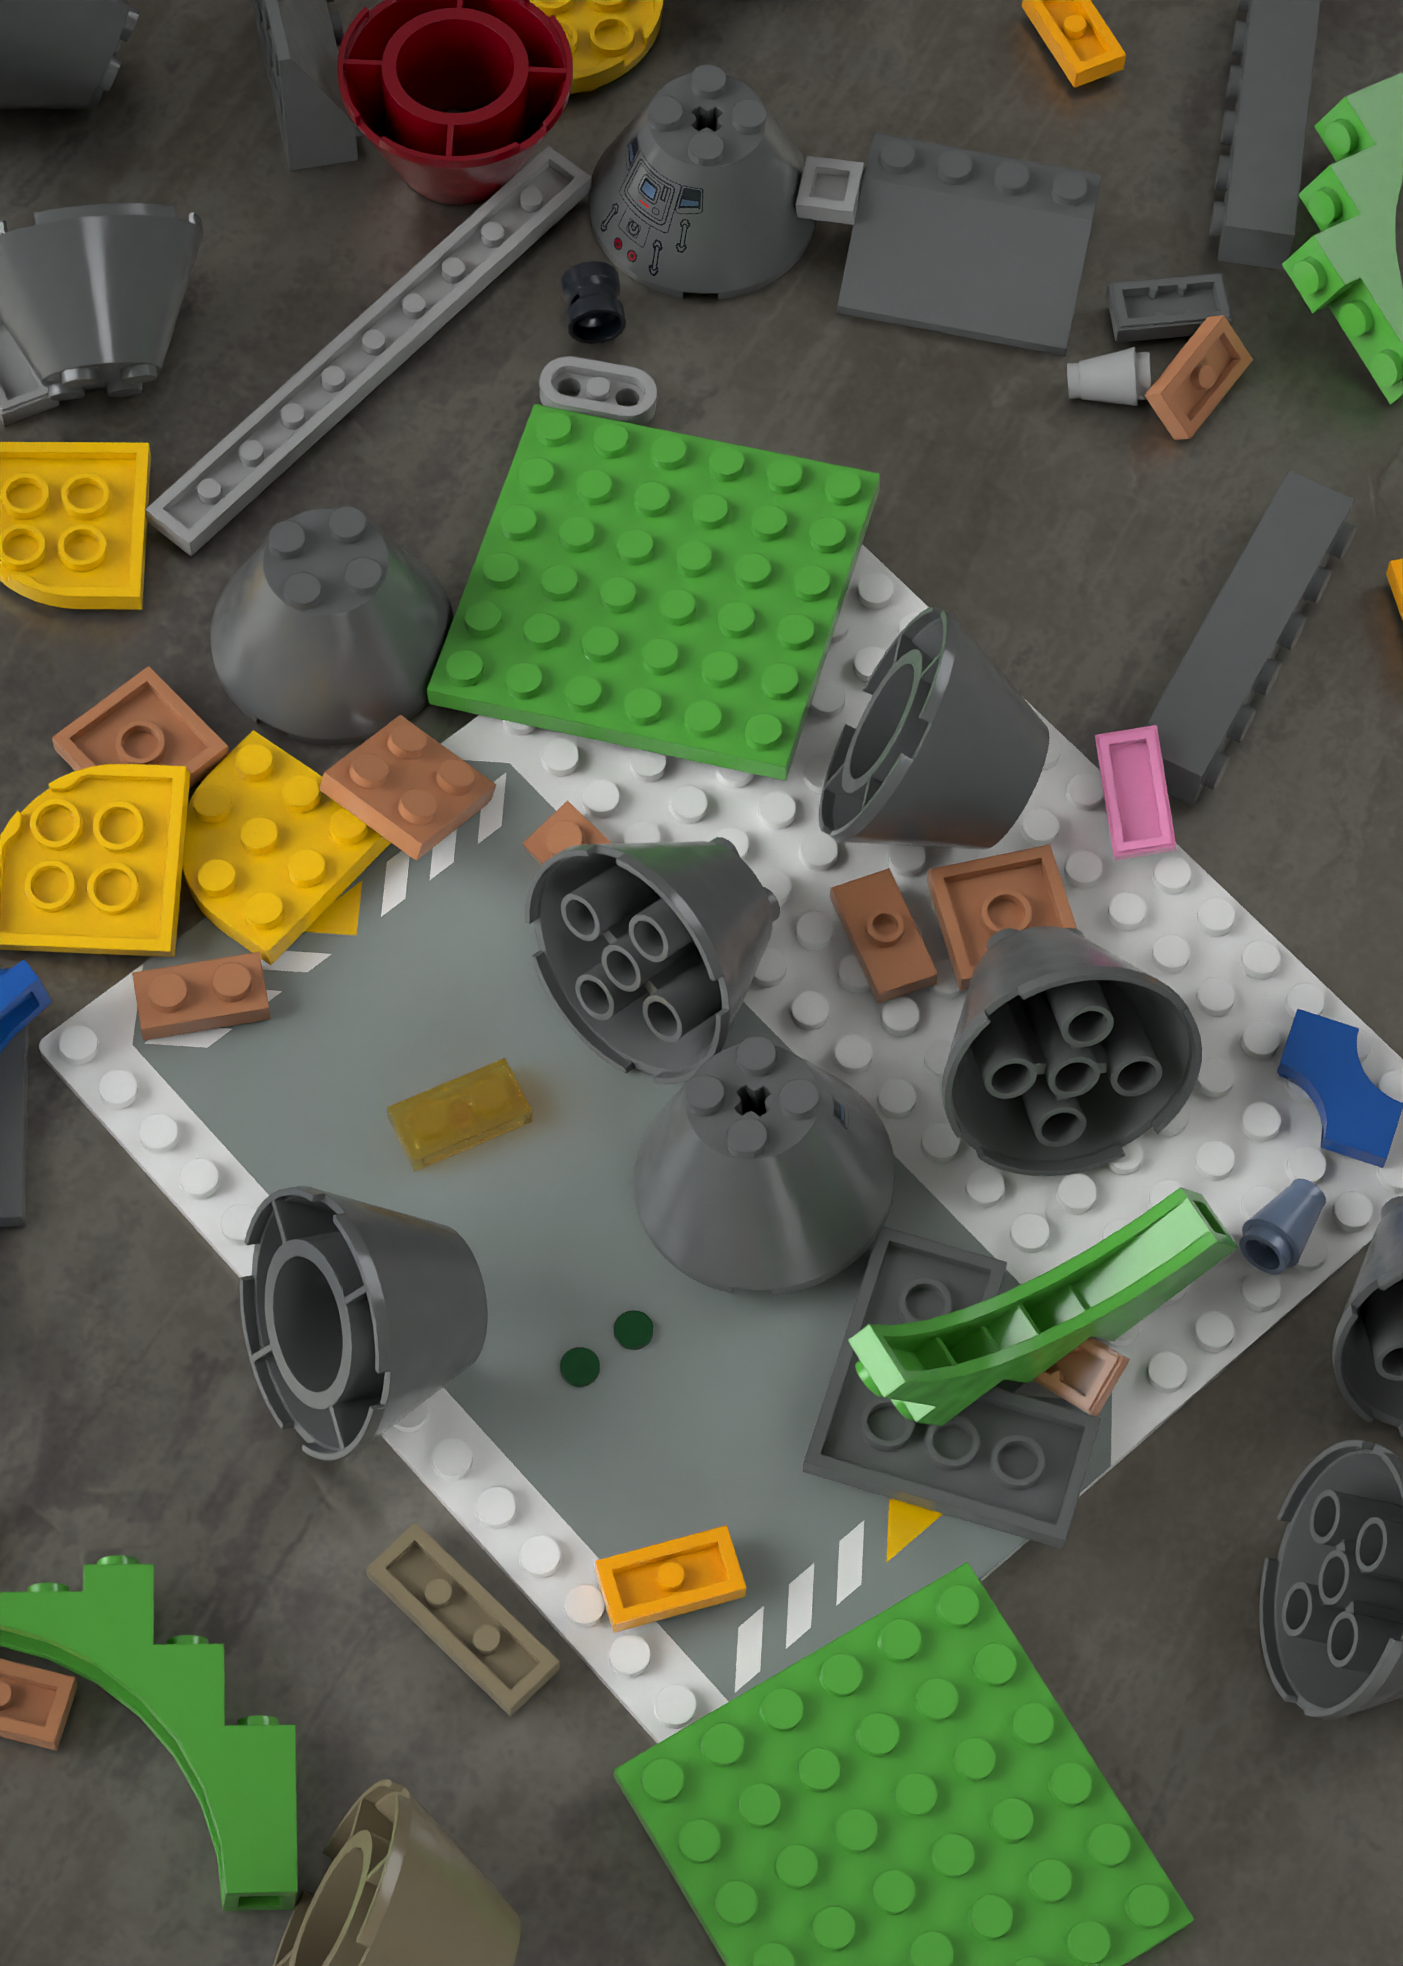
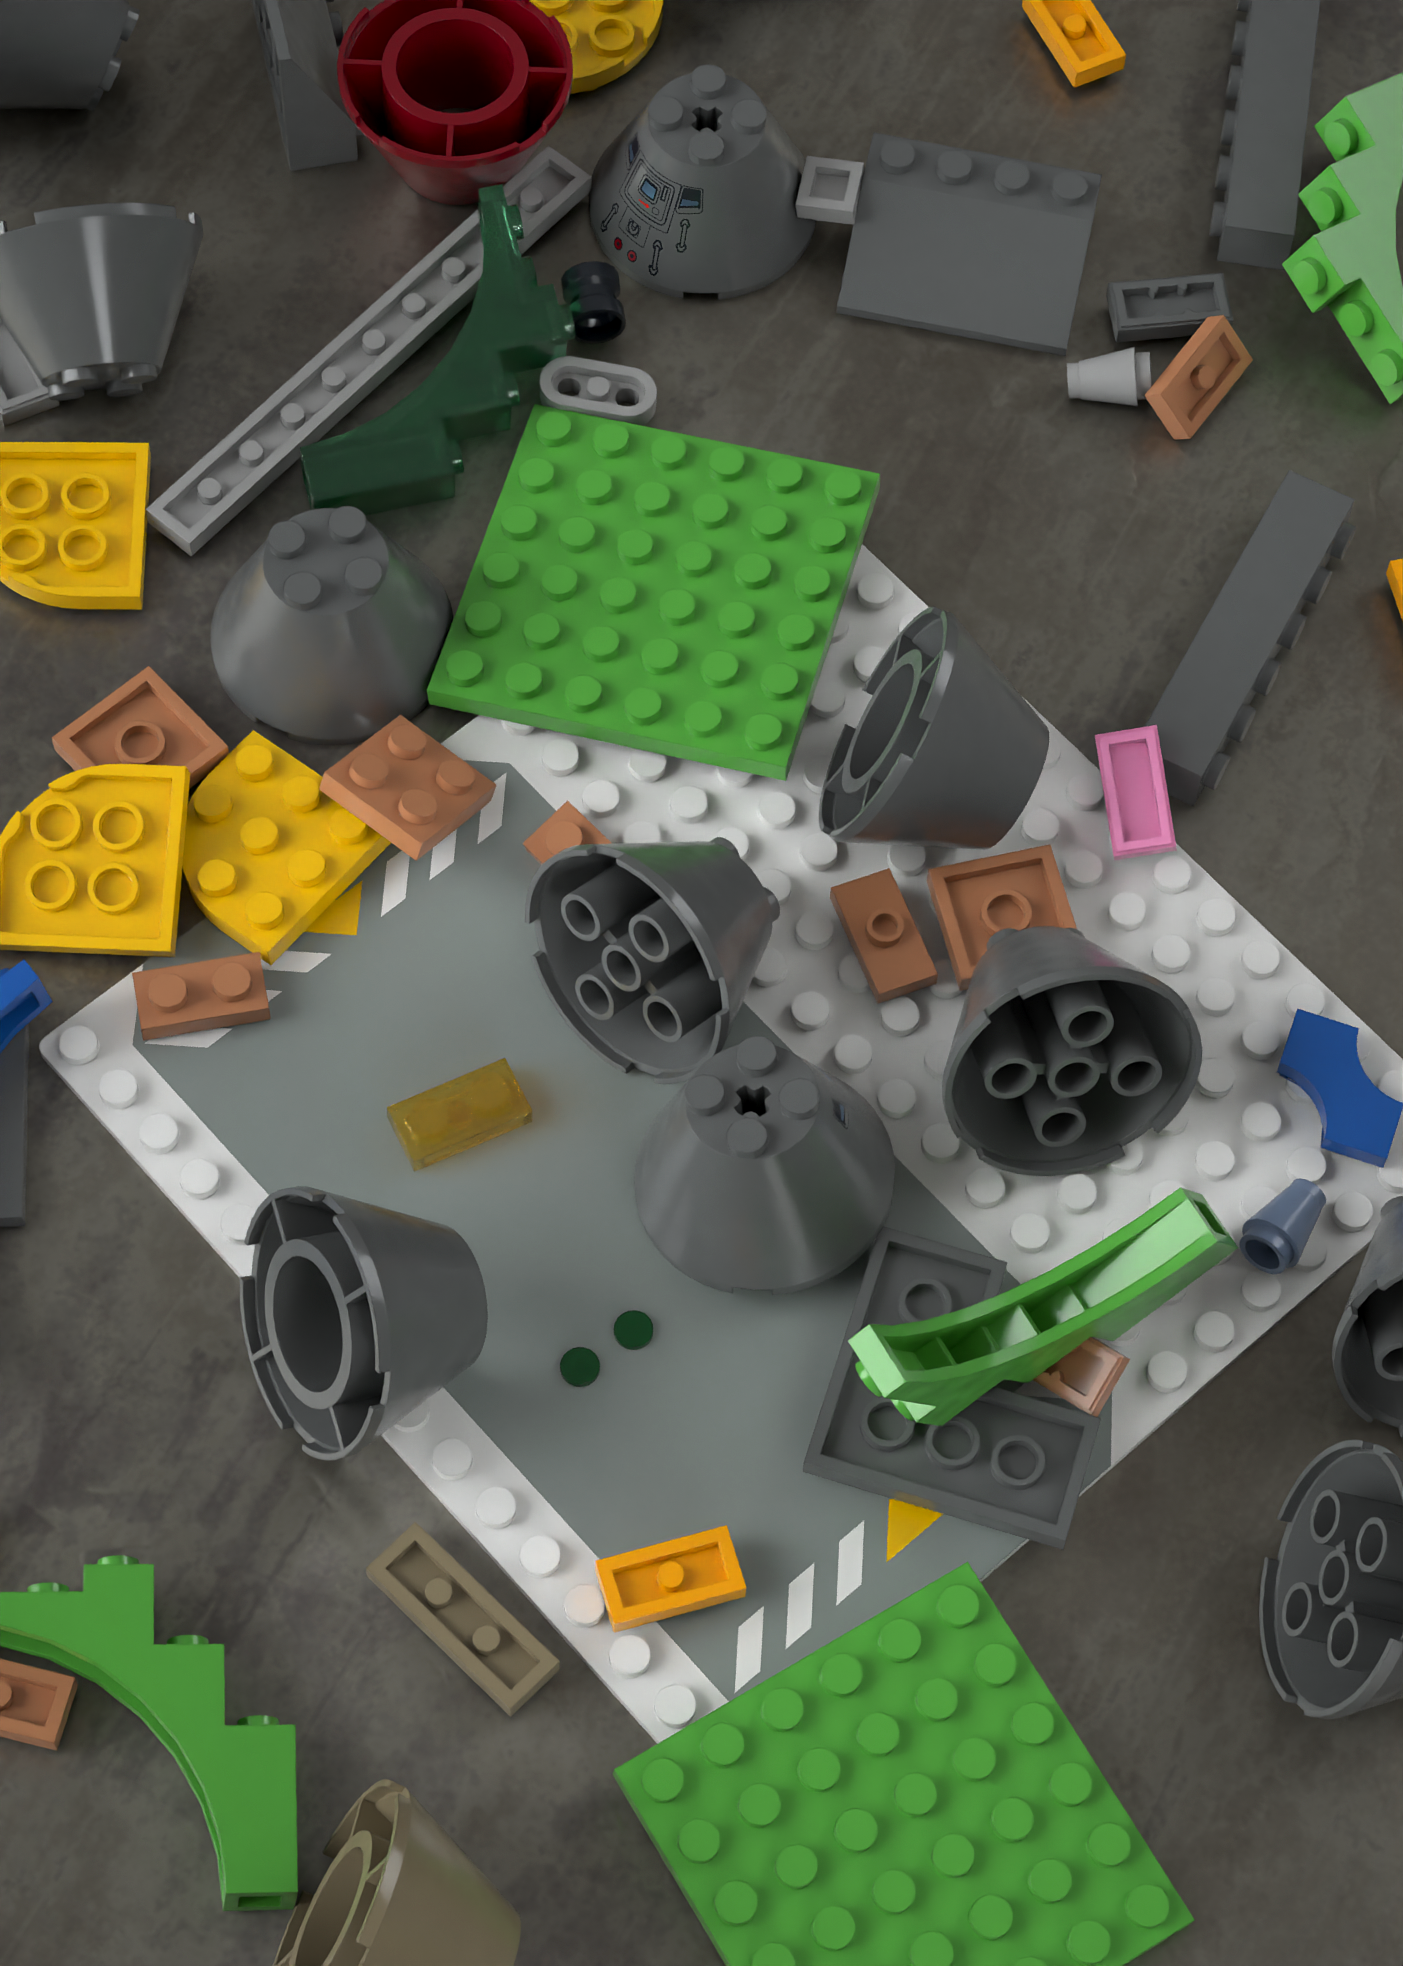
none -> clear green arch [300,184,575,516]

